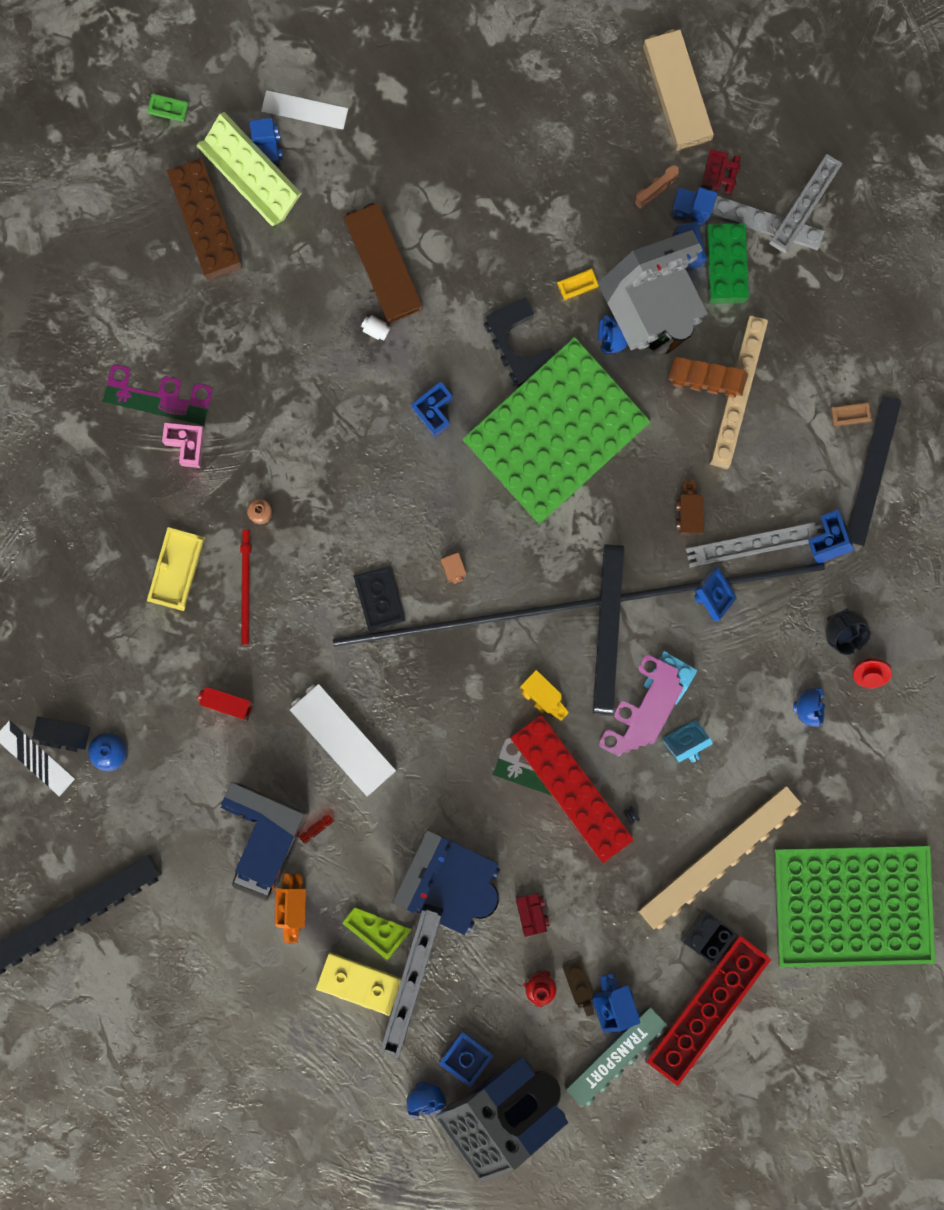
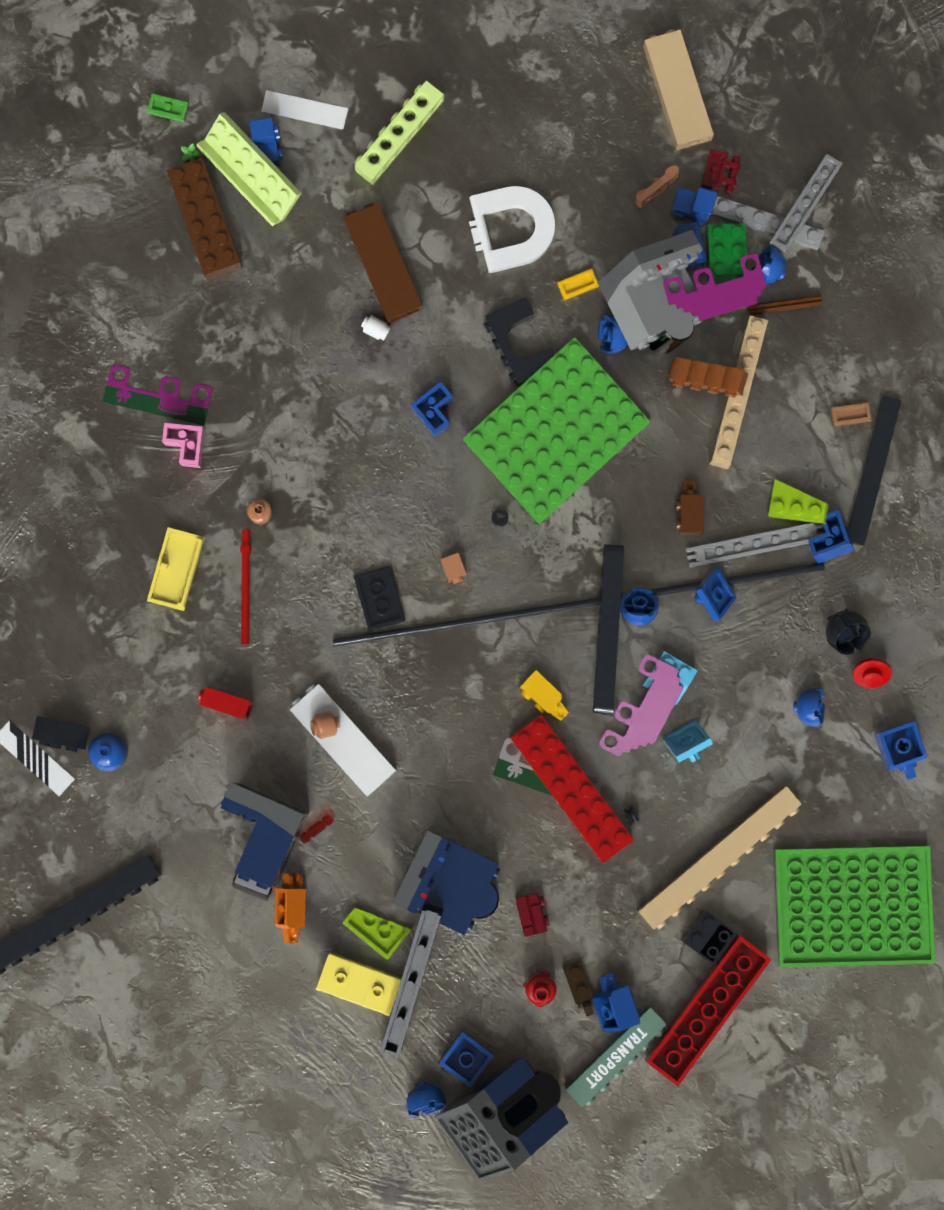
none -> bright green plant [181,143,202,161]
none -> nougat head [310,711,340,739]
none -> yellowish green brick [354,81,444,185]
none -> white piece [469,186,555,273]
none -> black bush [491,509,508,527]
none -> blue cylinder [621,588,659,626]
none -> magenta piece [663,254,766,321]
none -> reddish brown axle [747,295,822,315]
none -> blue cylinder [751,246,786,284]
none -> lime wing [768,479,829,524]
none -> blue hinge [874,721,927,780]

